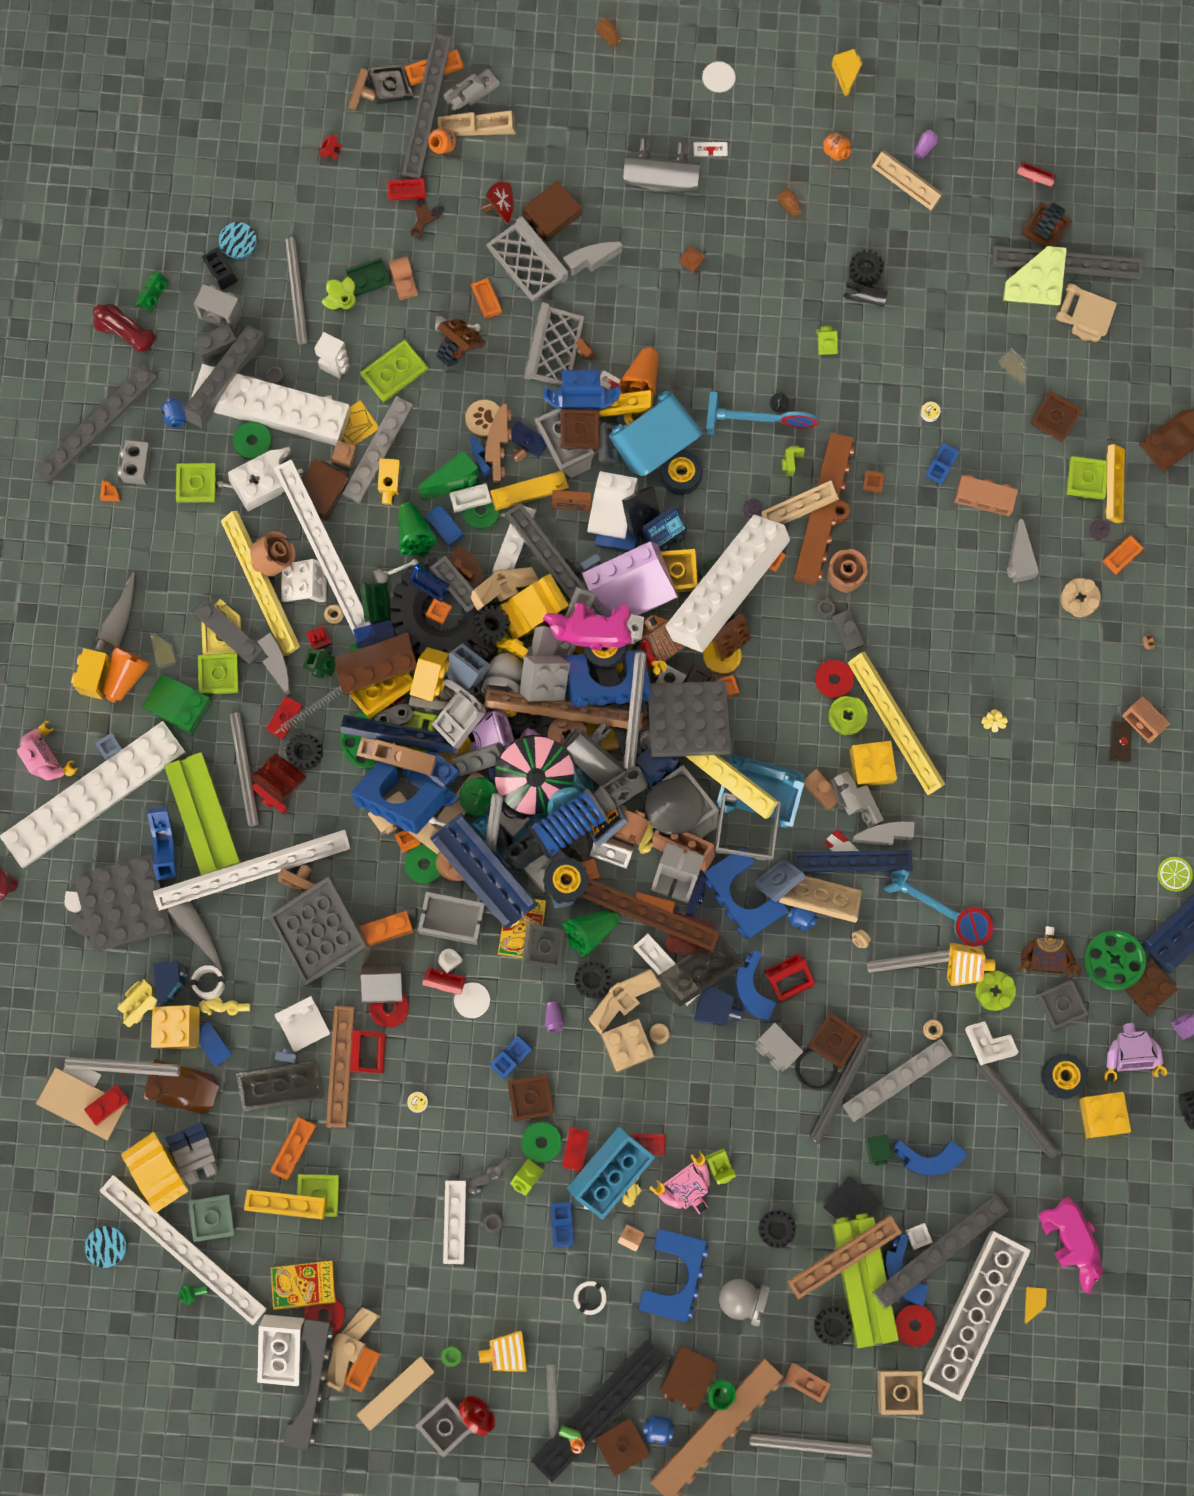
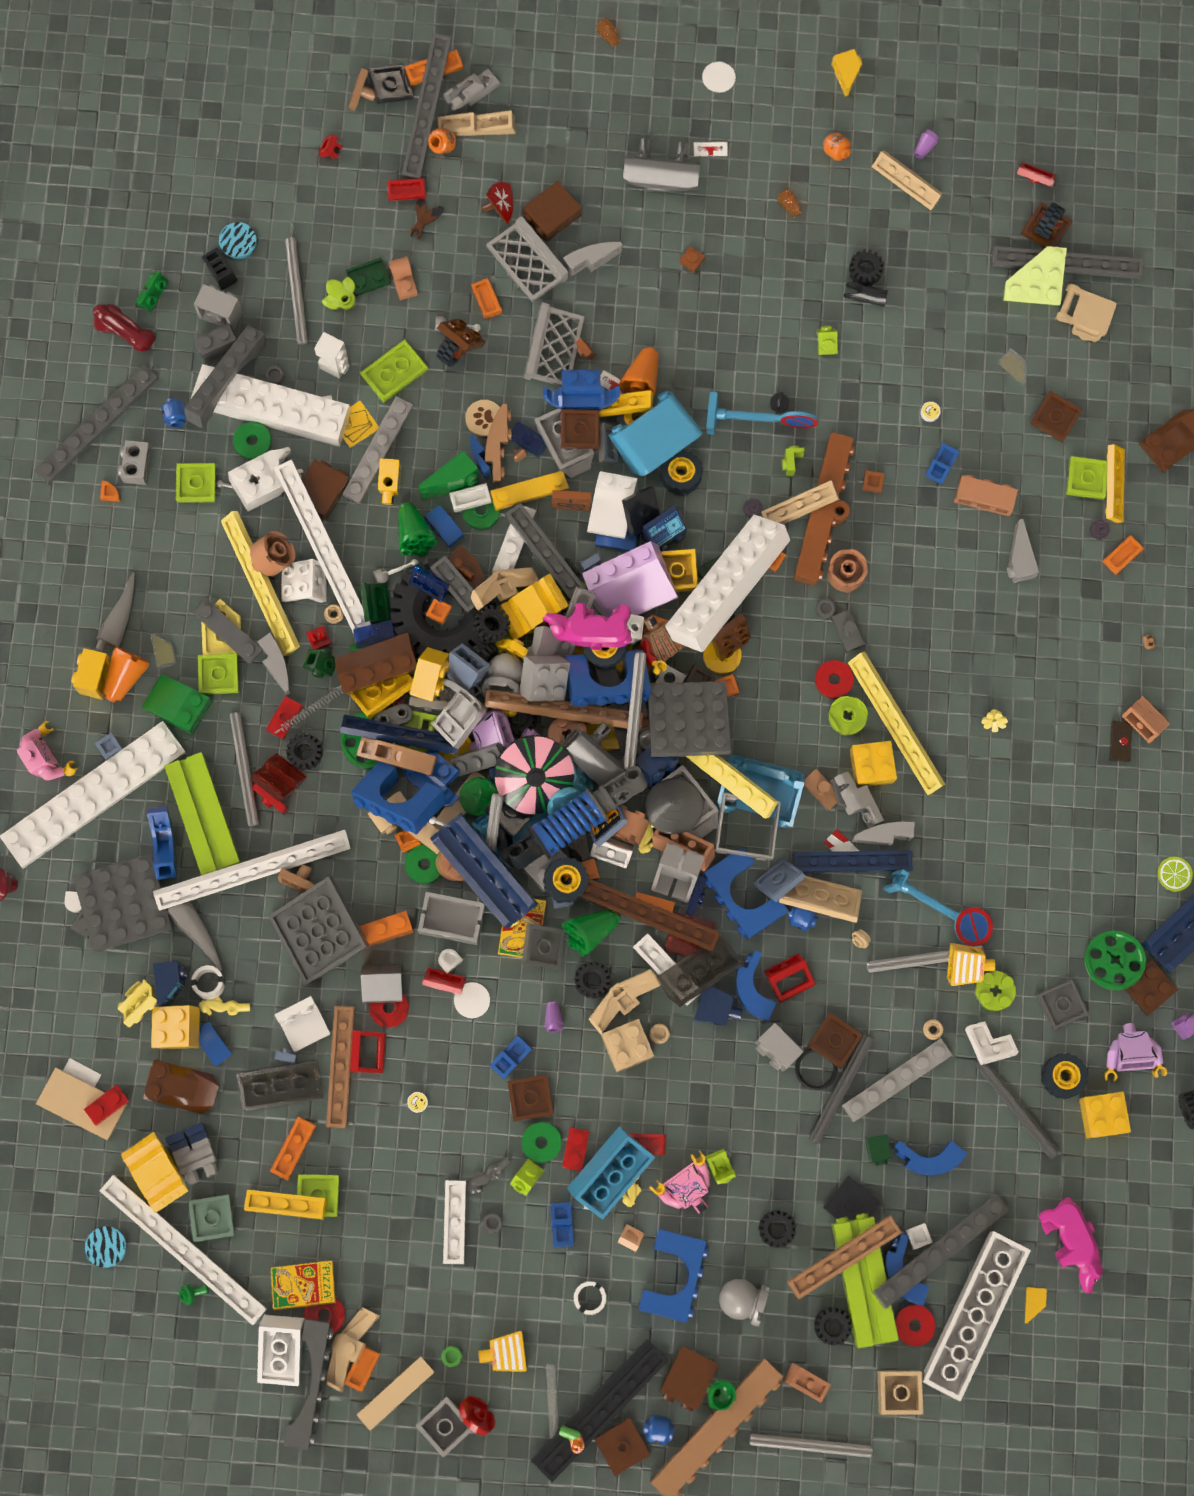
light grey axle [64,1057,181,1076] -> none
medium nougat brick [332,440,358,471] -> none
reddish brown torso [1018,927,1082,978] -> none
tan plate [1061,578,1100,617] -> none

